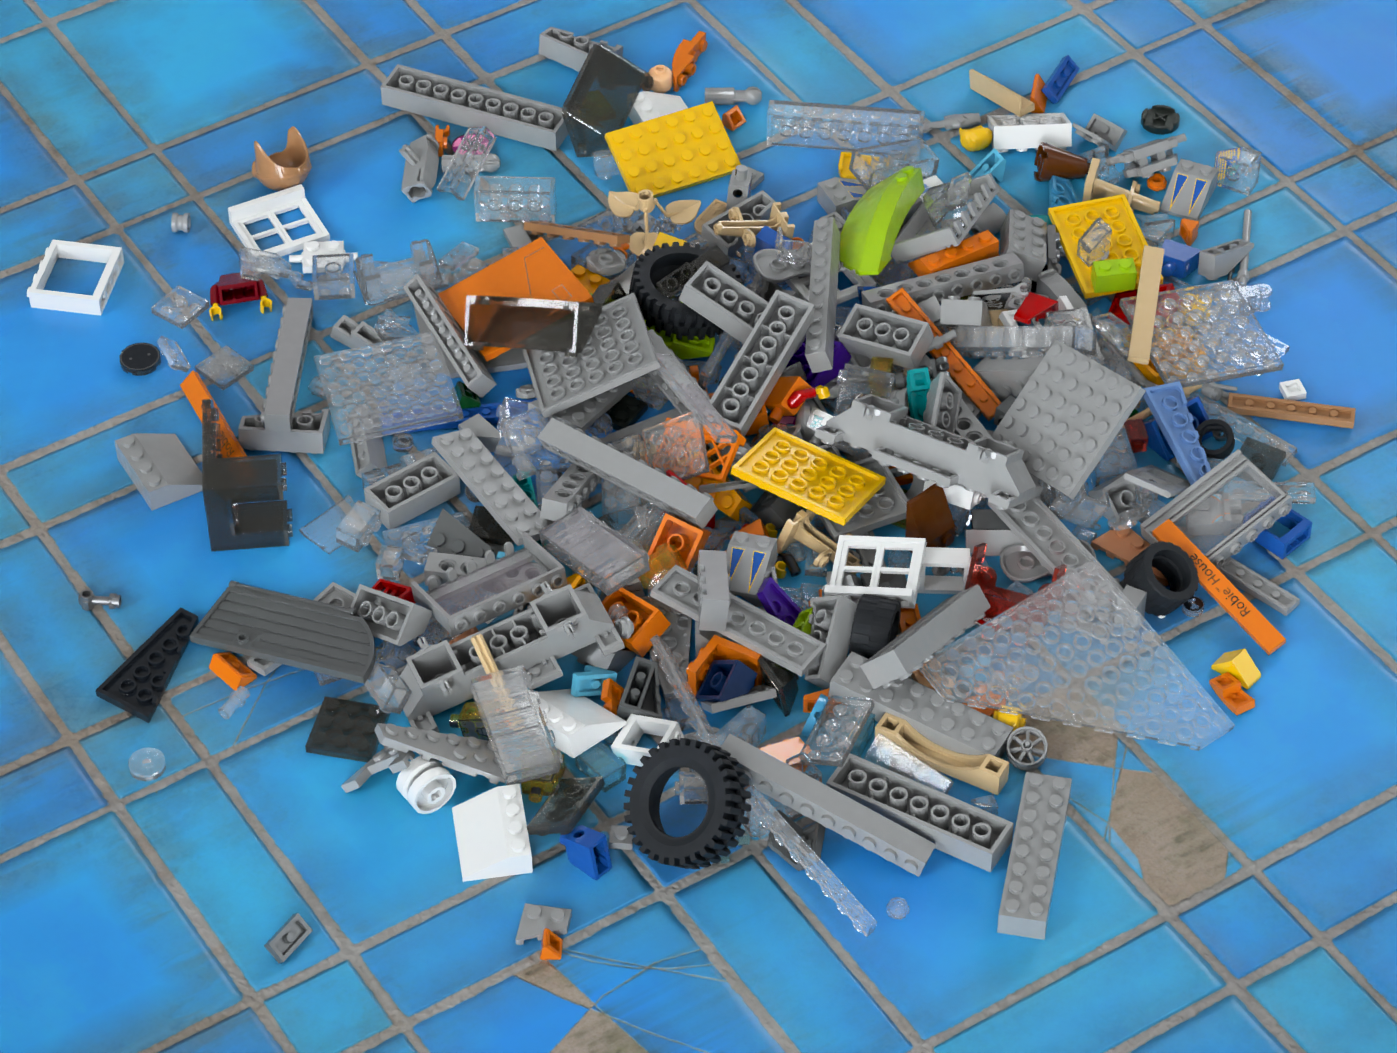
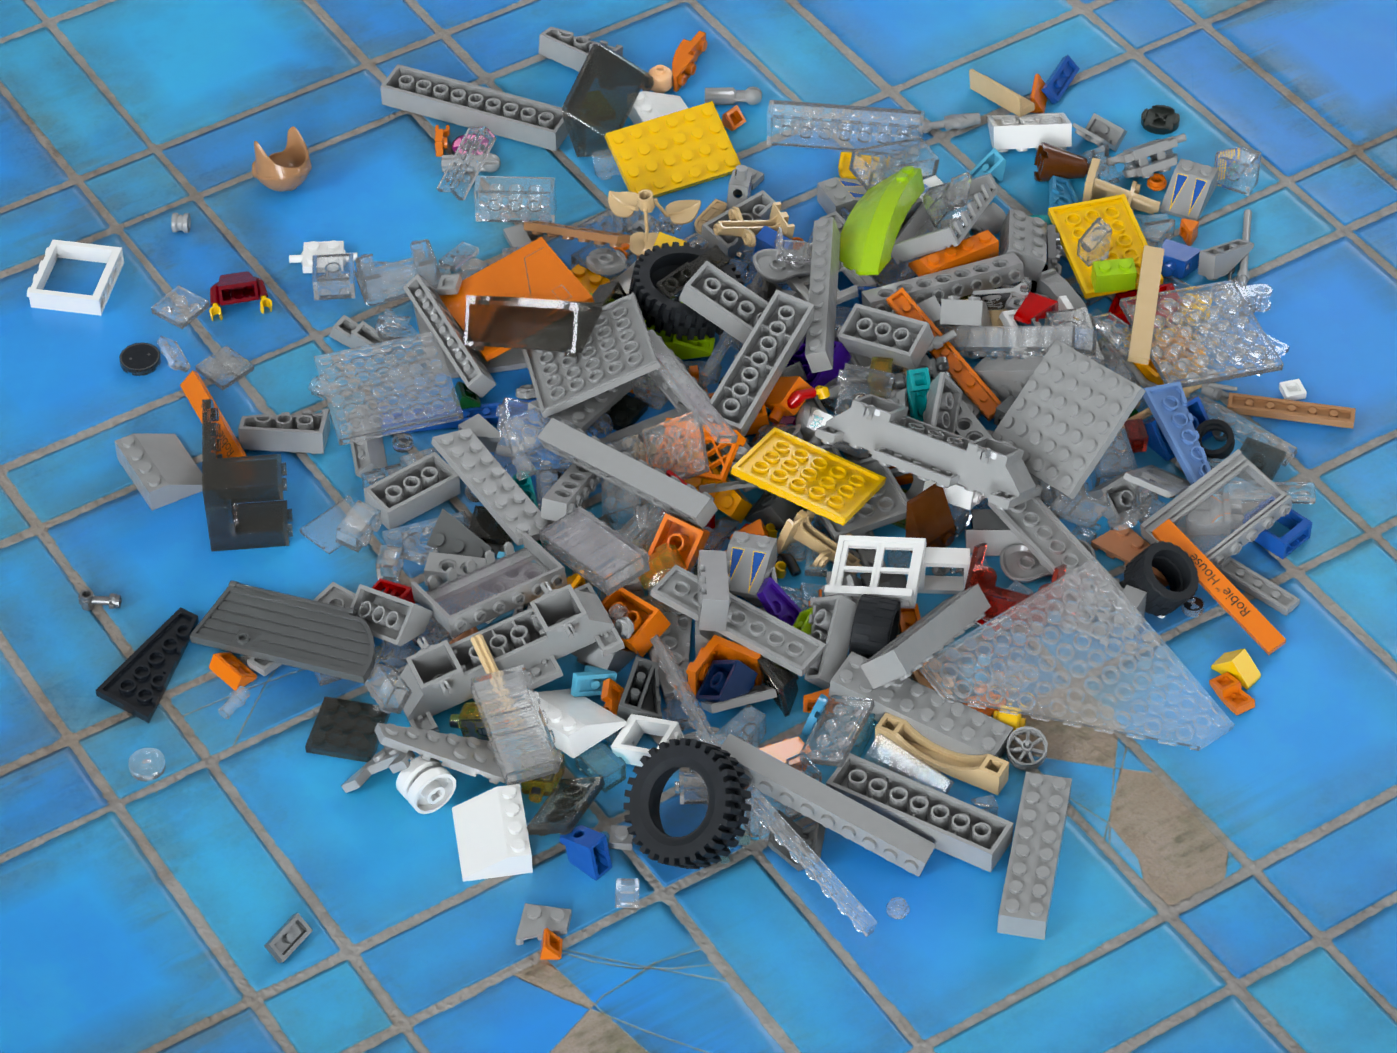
white window [228,184,330,265] -> none
clear wing [238,246,313,291] -> none
light grey brick [261,298,314,432] -> none
light grey piece [399,134,439,203] -> none
clear tile [739,507,759,527] -> none
yellow hair [959,125,993,152] -> none
none -> light grey plate [436,274,462,295]
none -> clear slope [615,878,640,908]

